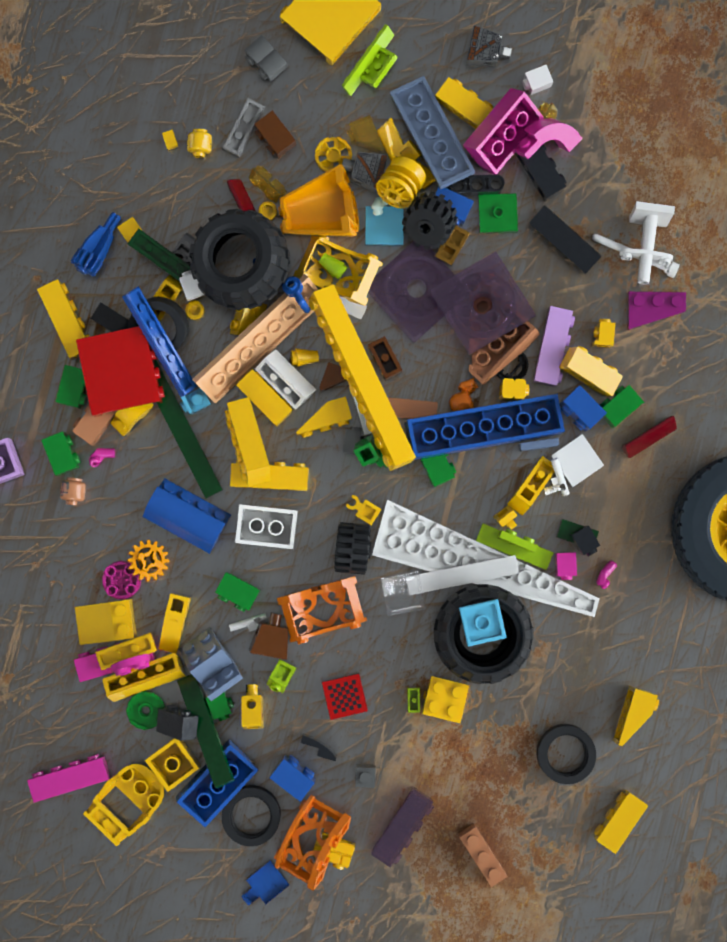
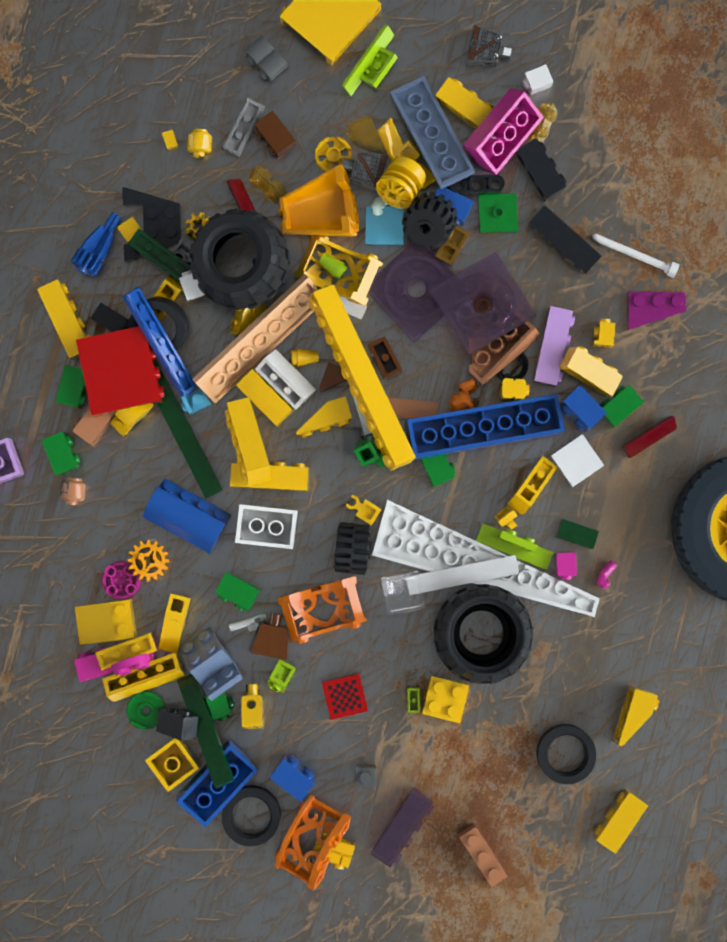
dark pink brick [27,754,111,803] -> none
yellow slope [83,764,164,847] -> none
dark pink arm [89,448,115,467] -> none
yellow tile [185,300,205,320] -> none
blue piece [241,860,289,906] -> none
yellow tile [258,201,278,221] -> none
blue plate [282,276,311,313] -> none
black slope [301,733,337,761] -> none
medium azure tile [459,599,507,647] -> none
arch [514,118,582,159] -> none
sand blue tile [518,438,559,452] -> none
white hose [544,458,570,496] -> none
black brick [570,525,601,557] -> none
white piece [619,201,675,285] -> none
none -> black wing [122,187,181,262]
none -> yellow piece [185,212,210,239]

